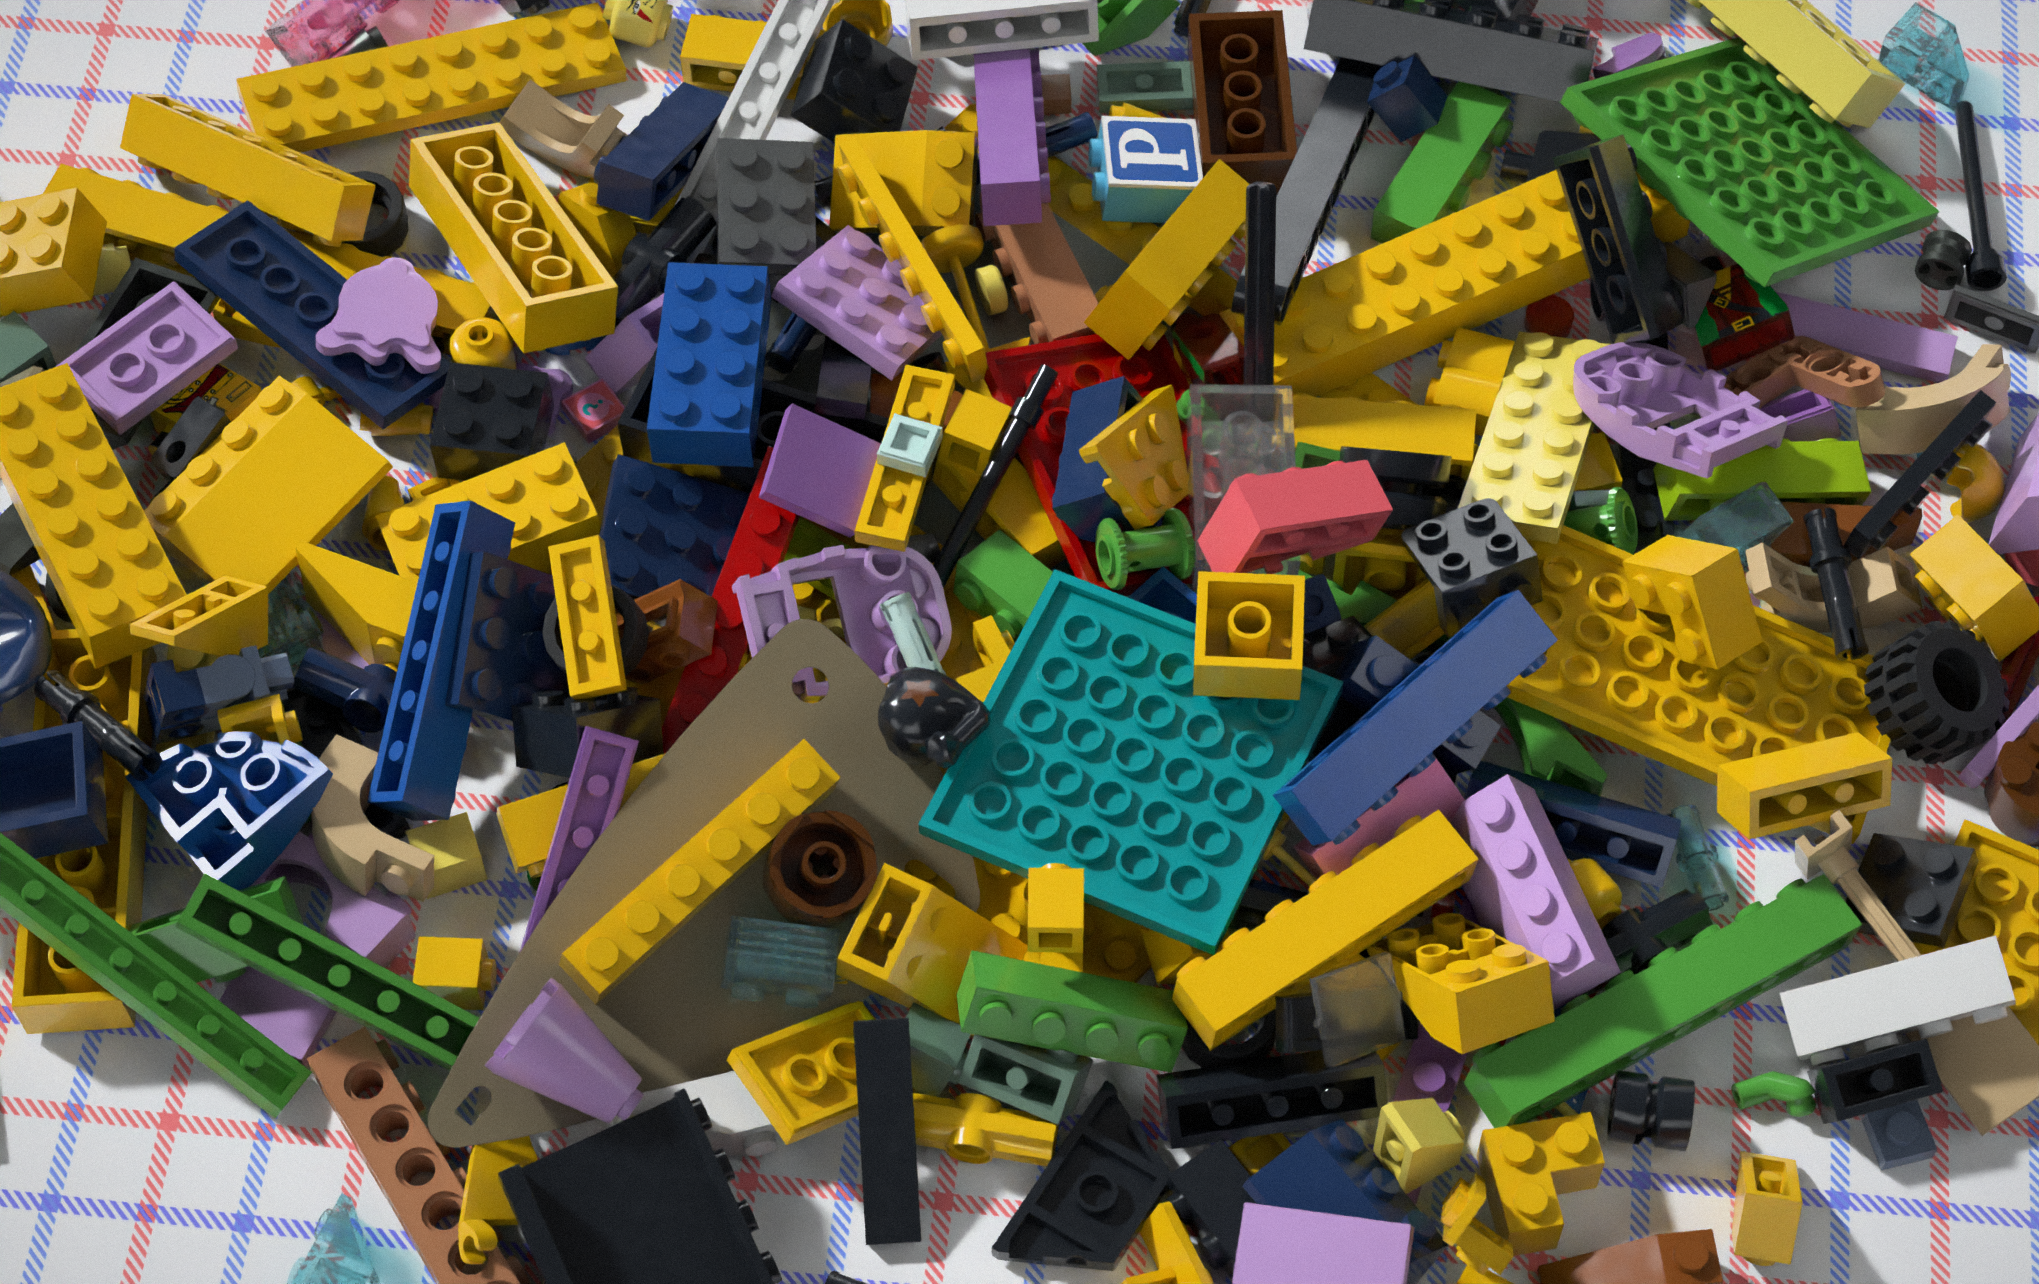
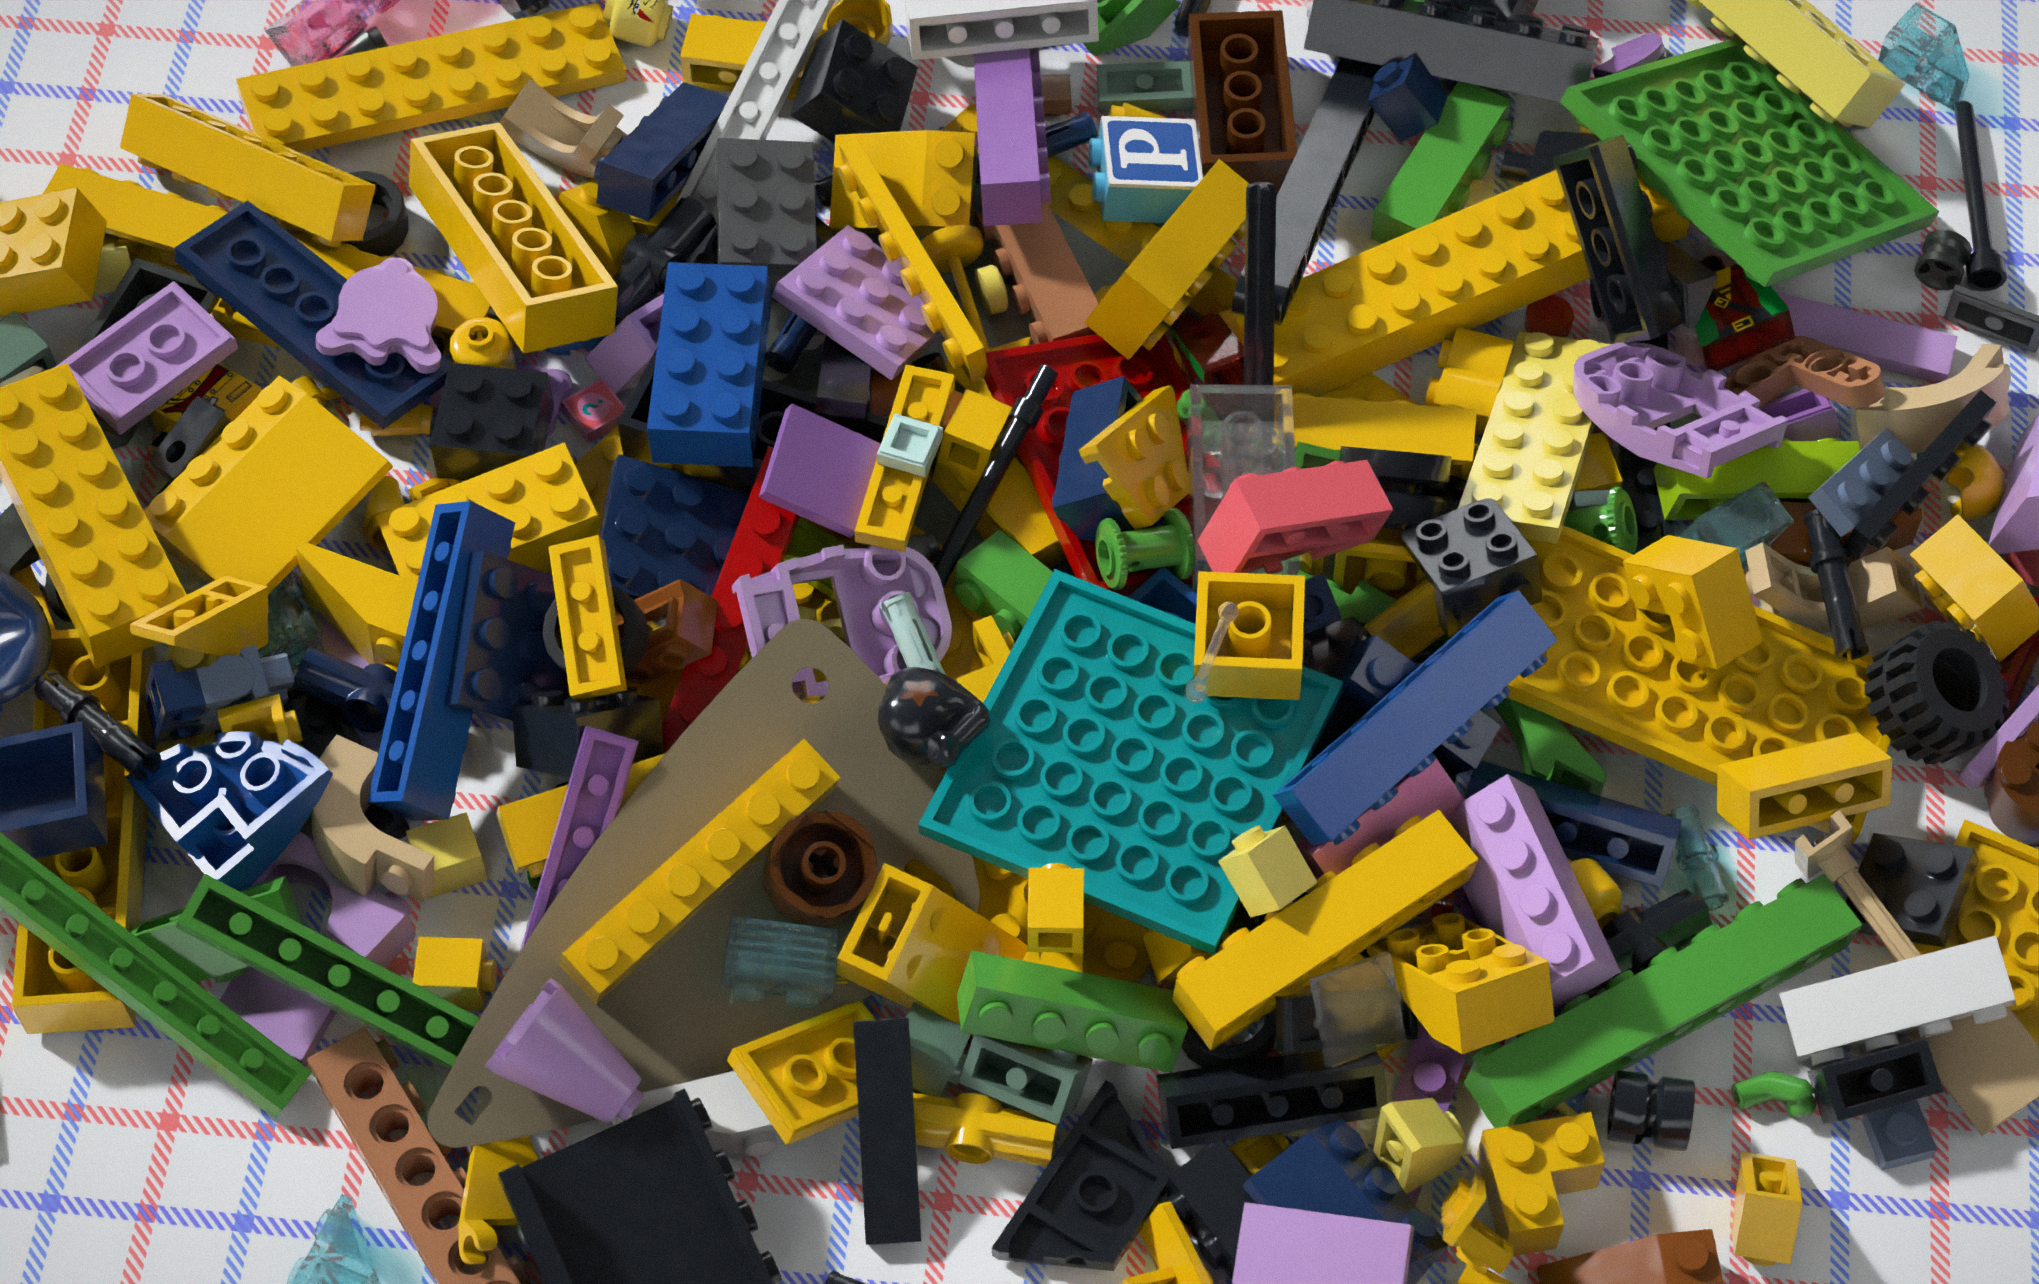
none -> clear hinge [1186,601,1239,703]
none -> light yellow brick [1218,826,1318,917]
none -> sand blue plate [1808,428,1915,537]

